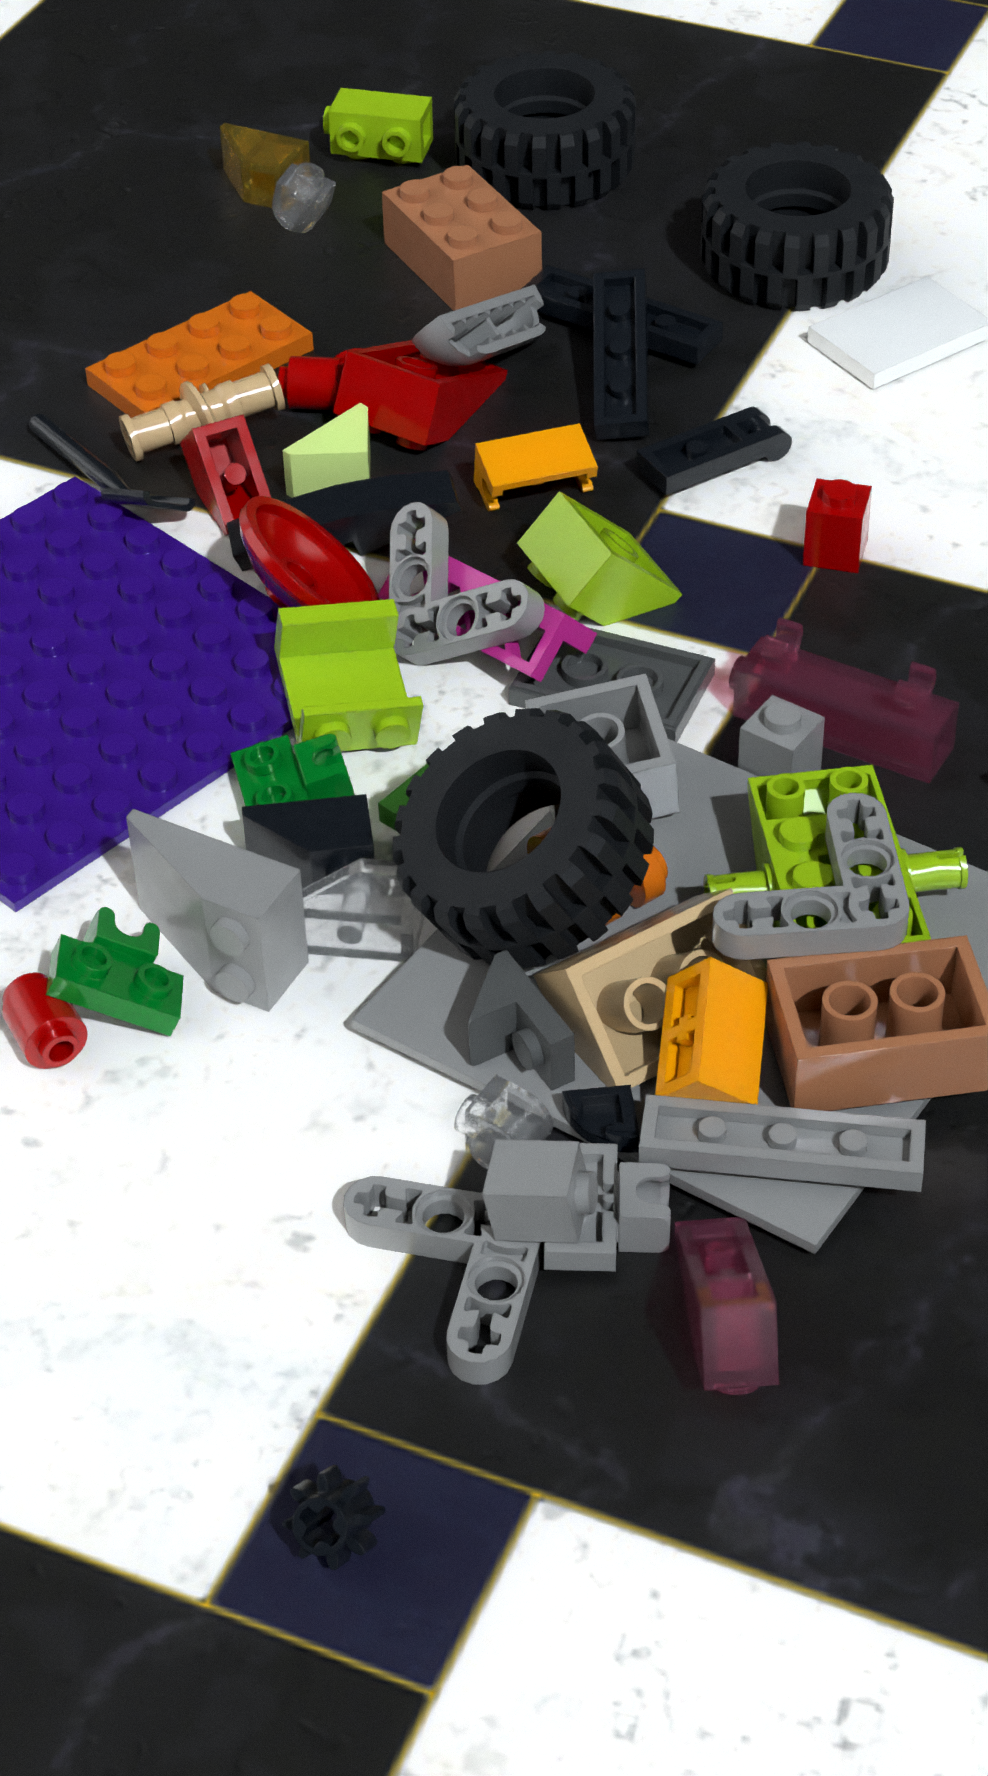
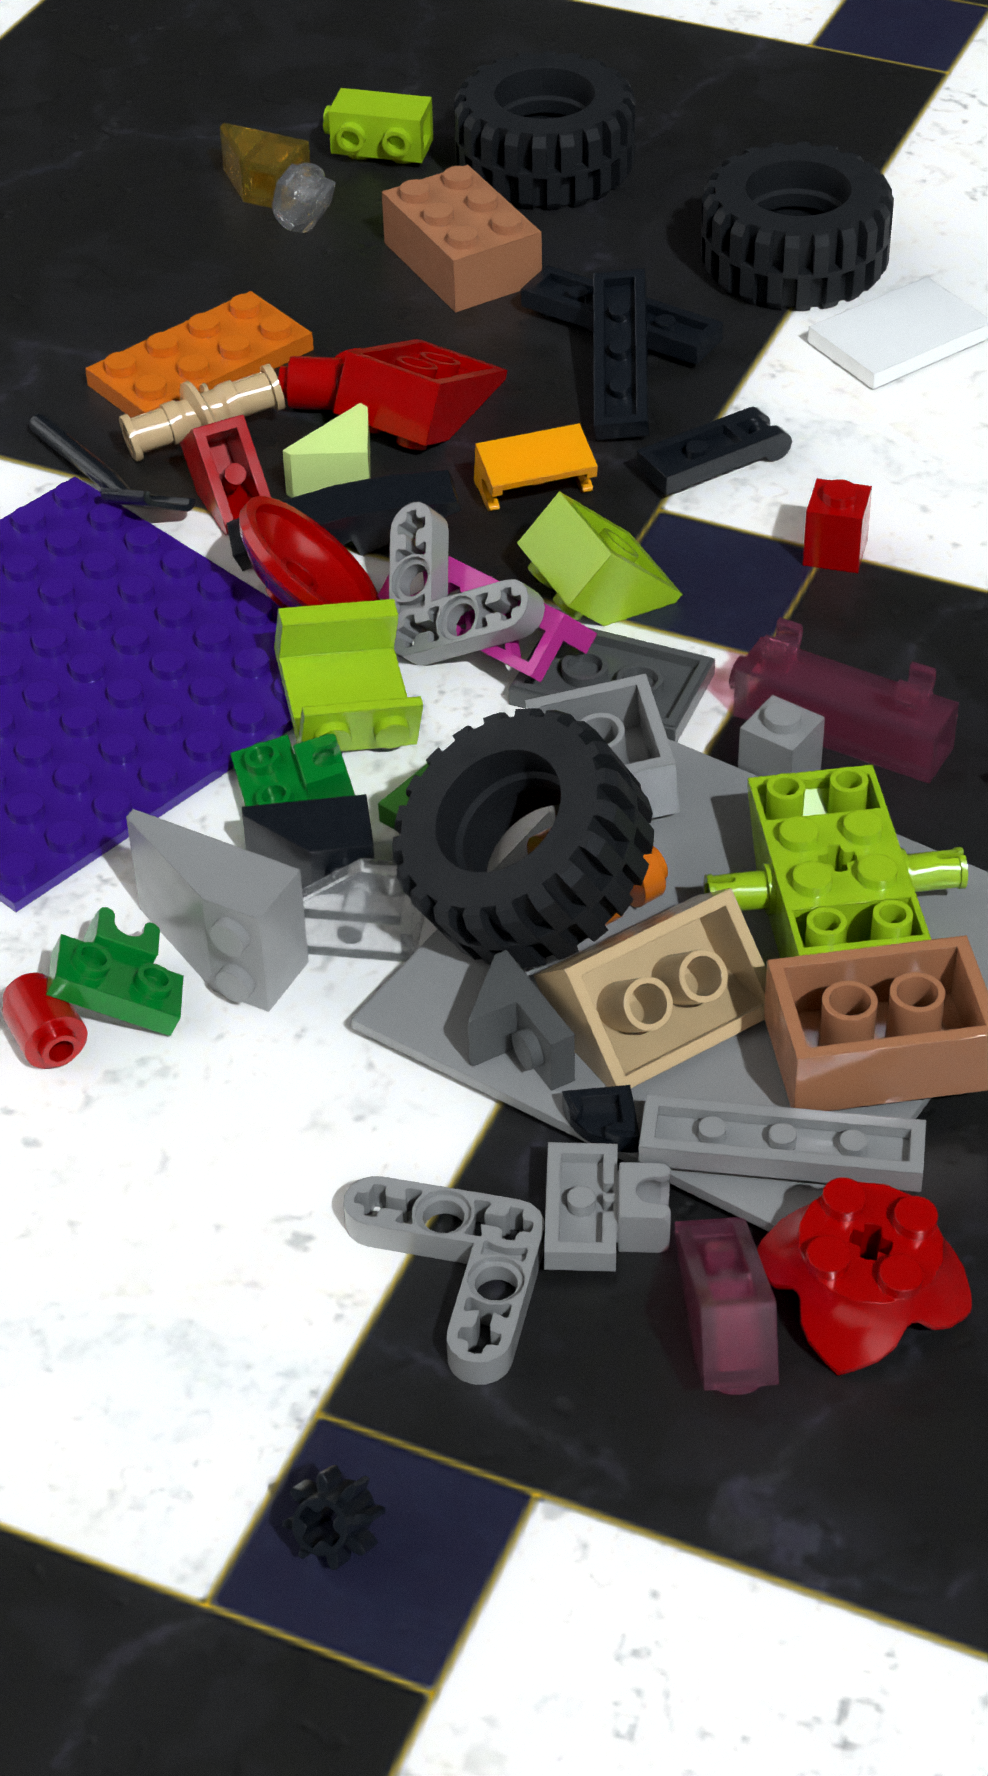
light grey brick [412,284,546,367] -> none
clear plate [454,1075,553,1170] -> none
light grey brick [482,1139,598,1243] -> none
light orange hinge [655,957,768,1104] -> none
light grey beam [712,793,909,960] -> none
none -> red brick [754,1177,972,1376]

